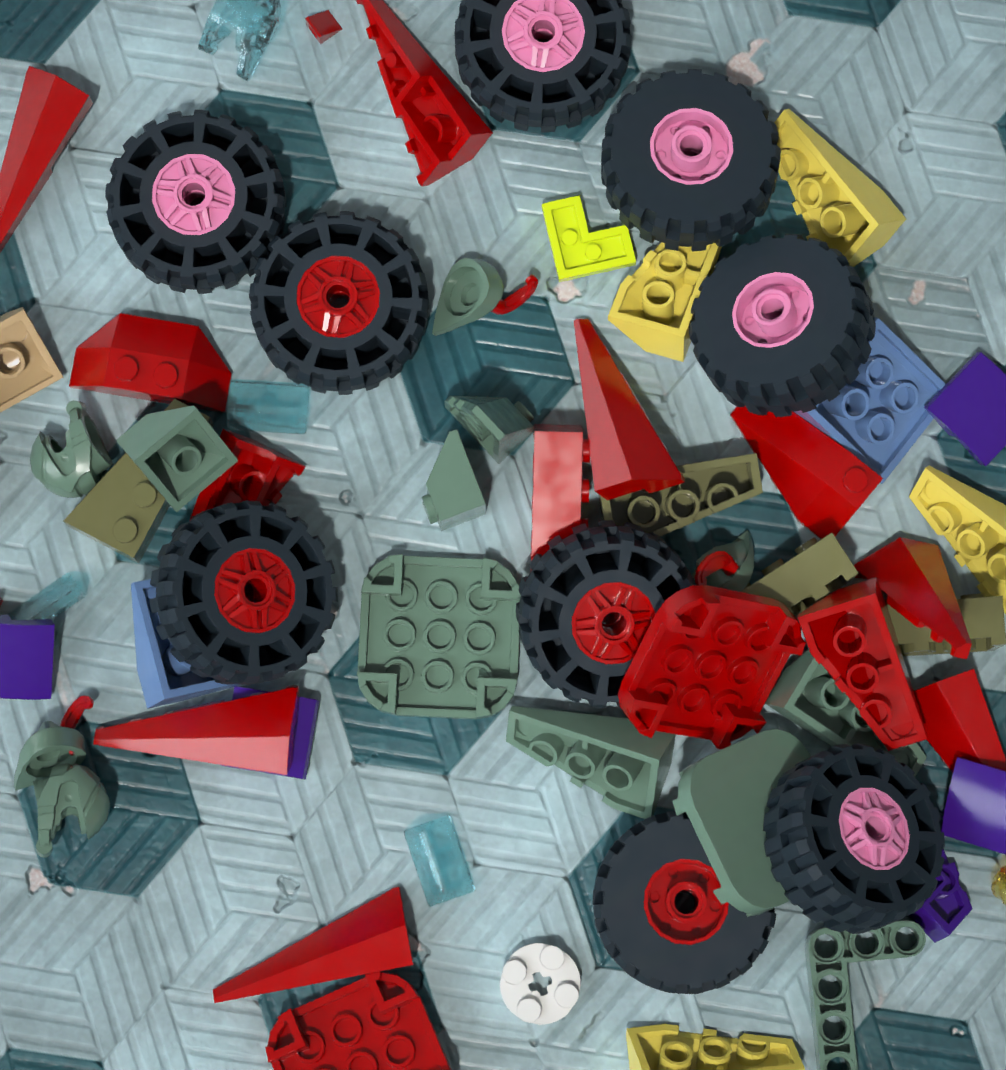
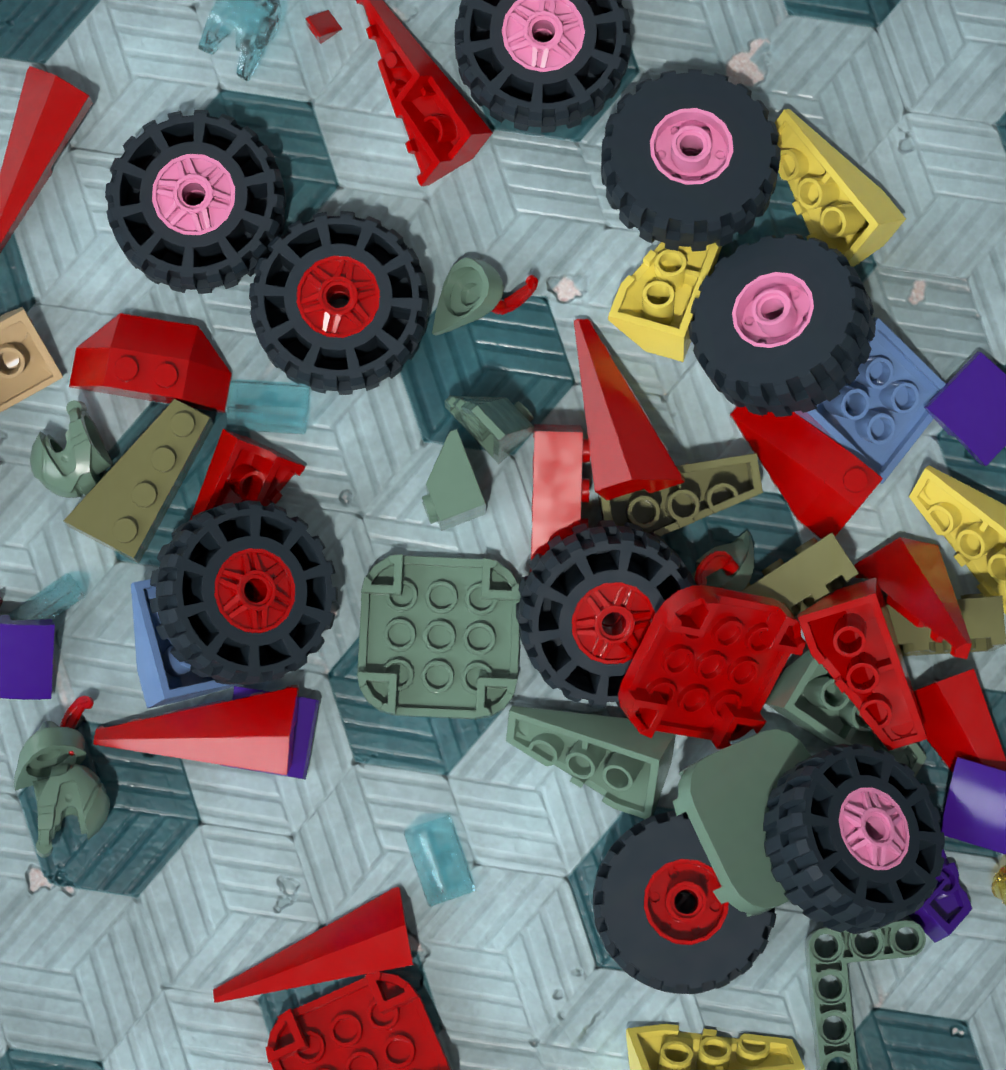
sand green slope [116,405,238,512] -> none
white plate [500,943,581,1025] -> none
neon yellow plate [541,195,636,282] -> none

